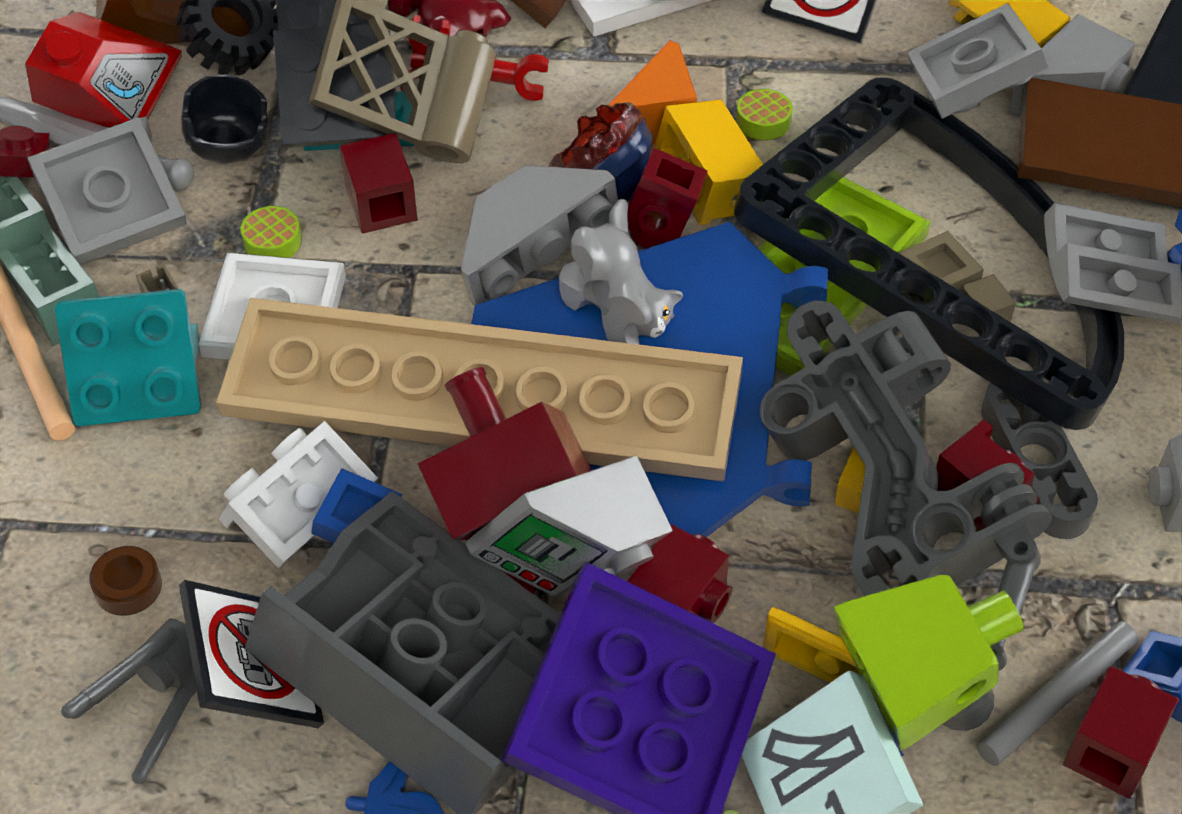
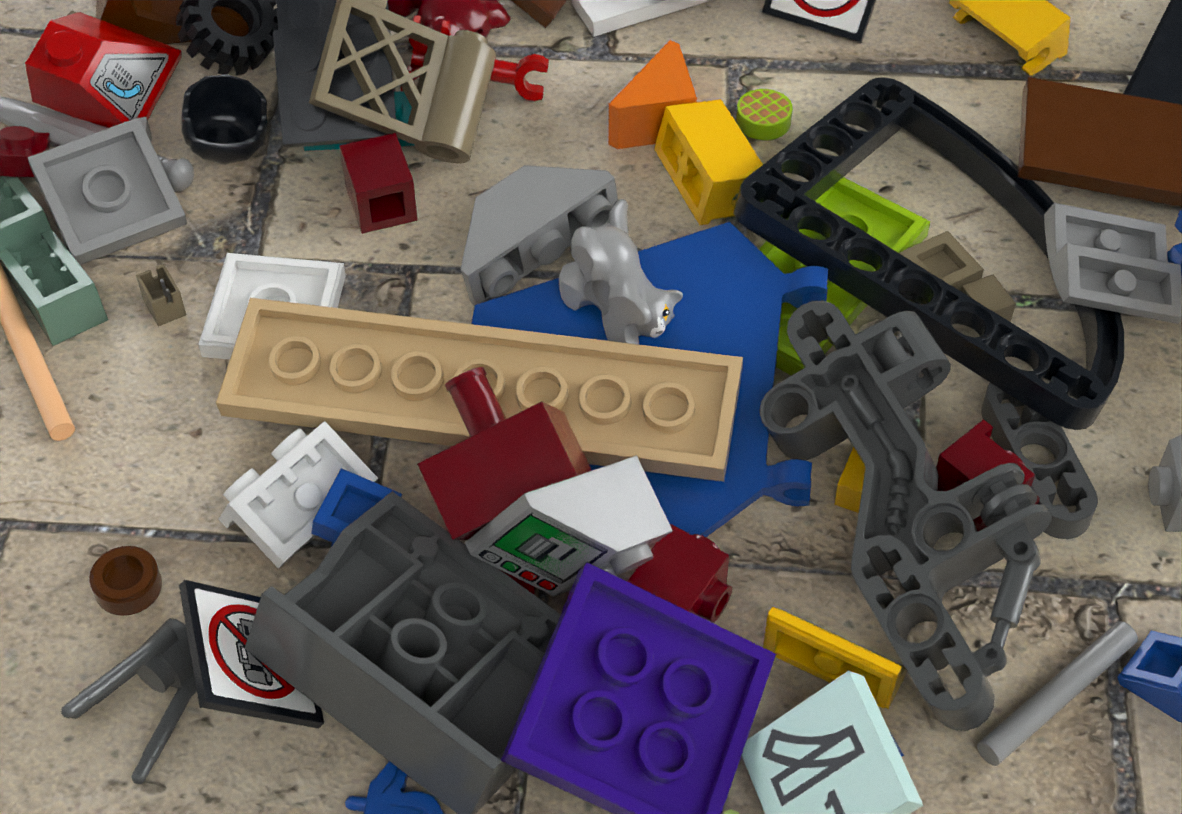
teal bracket [55,289,201,426] -> none
lime tile [241,206,302,258] -> none
clear red hair [549,102,653,202] -> none
dark red brick [627,148,708,248] -> none
lime torso [834,575,1024,751] -> none
light grey plate [907,3,1048,118] -> none
light grey slope [1008,14,1135,117] -> none
dark red brick [1063,666,1179,799] -> none

